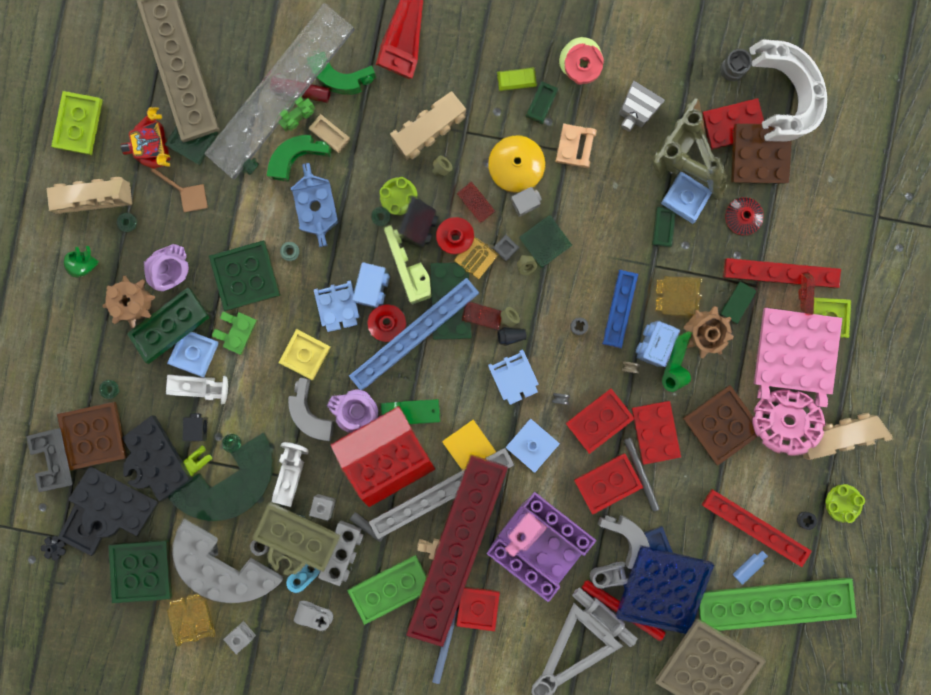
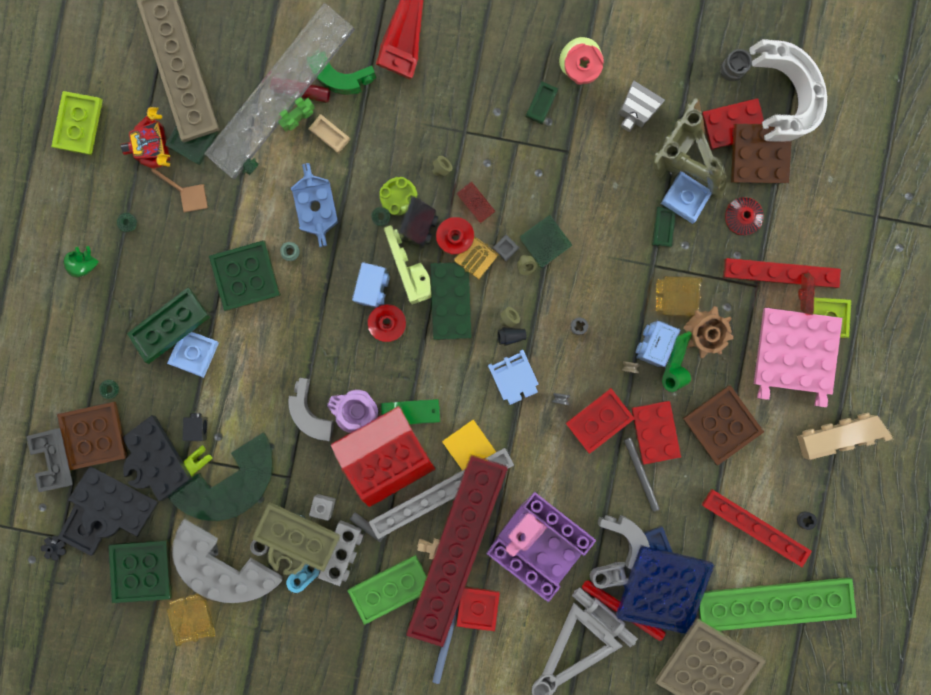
tan wedge [47,177,132,214] -> none
medium nougat brick [103,276,155,328] -> none
lavender helmet [144,244,189,292] -> none
white piece [166,375,228,404] -> none
bright green plate [212,312,257,355] -> none
clear green plate [222,434,241,453] -> none
light grey brick [223,621,256,654] -> none
green arch [267,135,332,182] -> none
white piece [272,442,309,507] -> none
light yellow tile [279,329,331,380] -> none
light grey piece [294,601,333,631] -> none
light blue plate [314,281,360,332] -> none
medium blue plate [349,278,480,390] -> none
tan wedge [390,91,466,160] -> none
clear red plate [462,302,502,330] -> none
yellow dish [488,136,545,193] -> none
lime tile [497,68,537,91] -> none
light blue plate [506,418,559,473] -> none
light grey brick [511,187,542,217] -> none
light nougat plate [556,124,597,168] -> none
red plate [574,453,643,515] -> none
blue tile [602,270,638,348] -> none
dark green tile [720,281,757,324] -> none
medium blue cylinder [732,551,768,585] -> none
bright pink plate [753,389,825,456] -> none
lime dish [826,484,865,523] -> none

